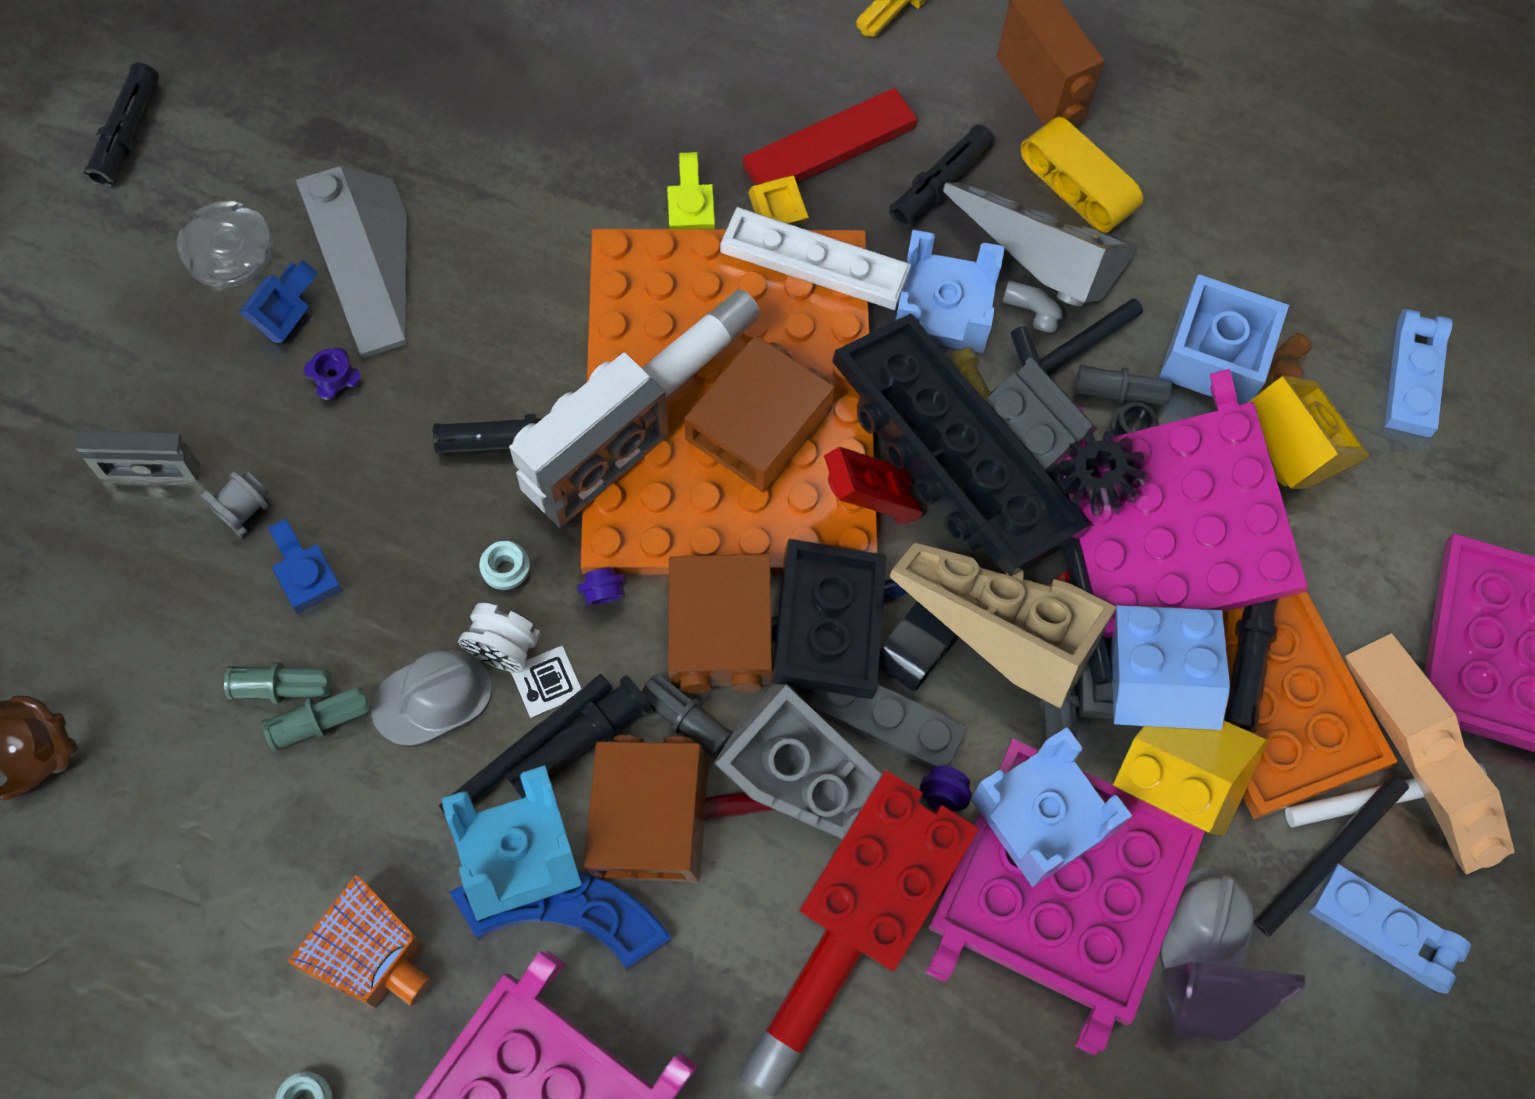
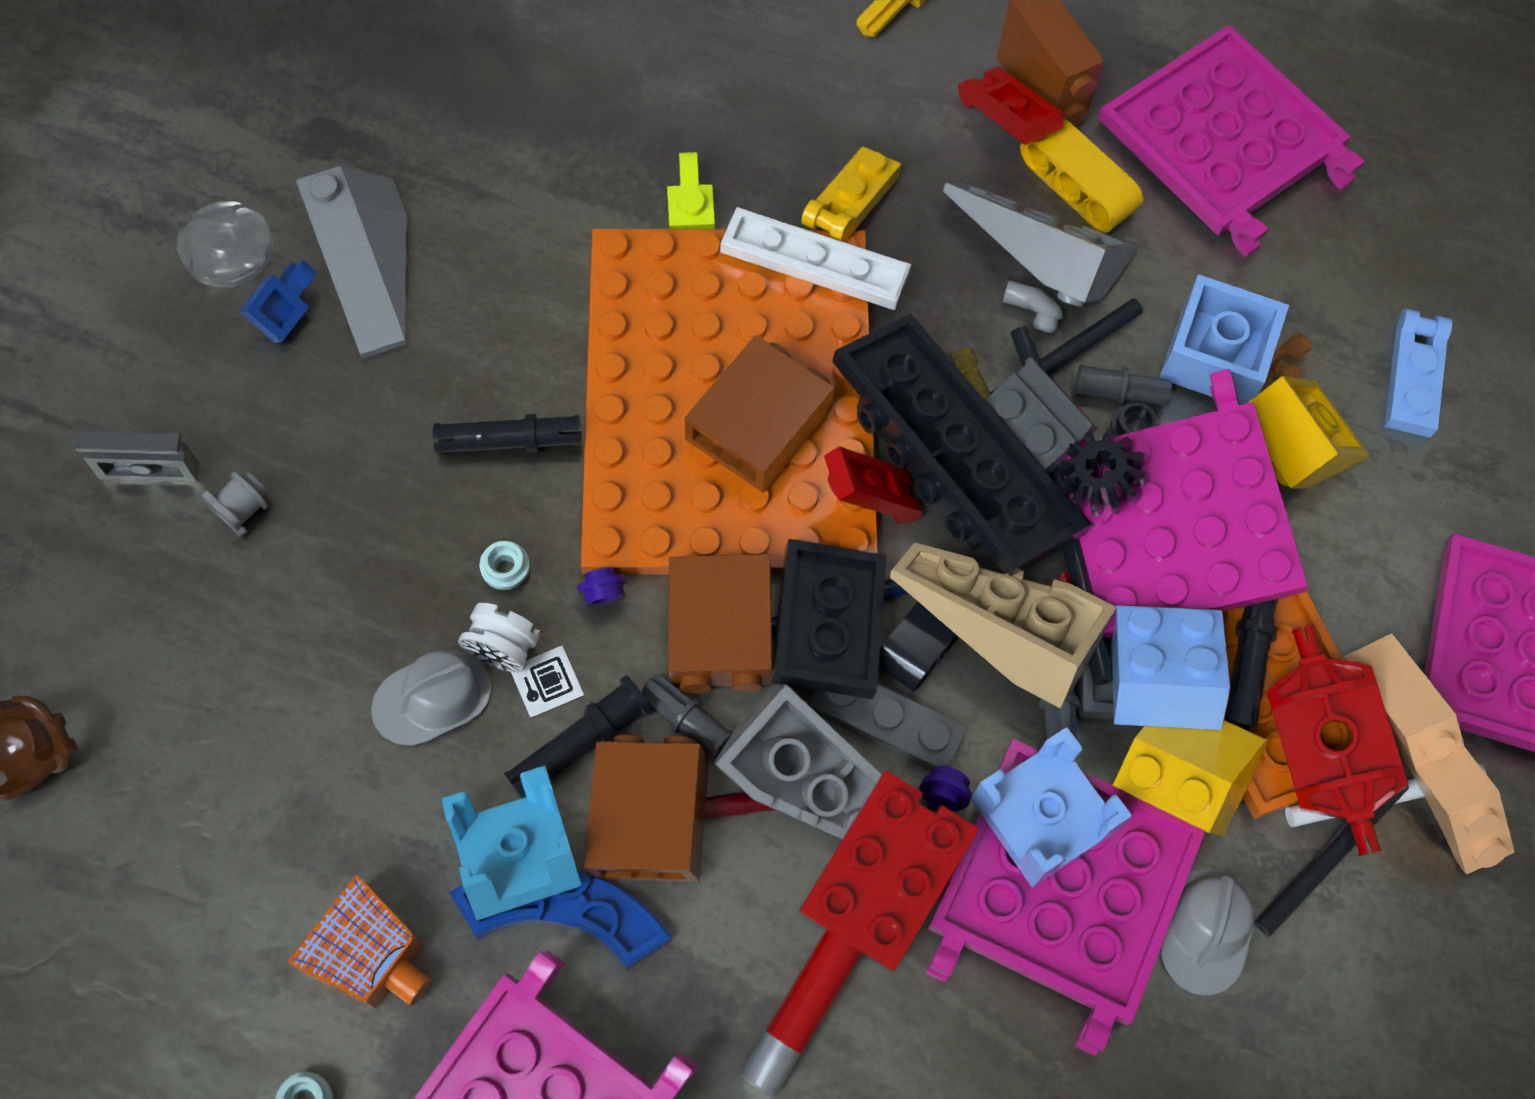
black pin [83,62,159,187] -> none
sand green axle [223,662,332,703] -> none
sand green axle [261,687,370,752] -> none
blue plate [268,518,343,614] -> none
dark purple plate [304,348,361,400] -> none
black piece [438,674,613,814] -> none
piece [509,289,761,528] -> none
red tile [742,87,918,185] -> none
yellow plate [748,175,808,226] -> none
black pin [889,124,995,228] -> none
light blue panel [895,230,1005,354] -> none
clear purple slope [1164,962,1305,1042] -> none
light blue plate [1308,864,1472,994] -> none
none -> yellow plate [801,146,901,242]
none -> red plate [958,66,1064,146]
none -> dark pink plate [1098,25,1365,258]
none -> red plate [1267,625,1408,856]

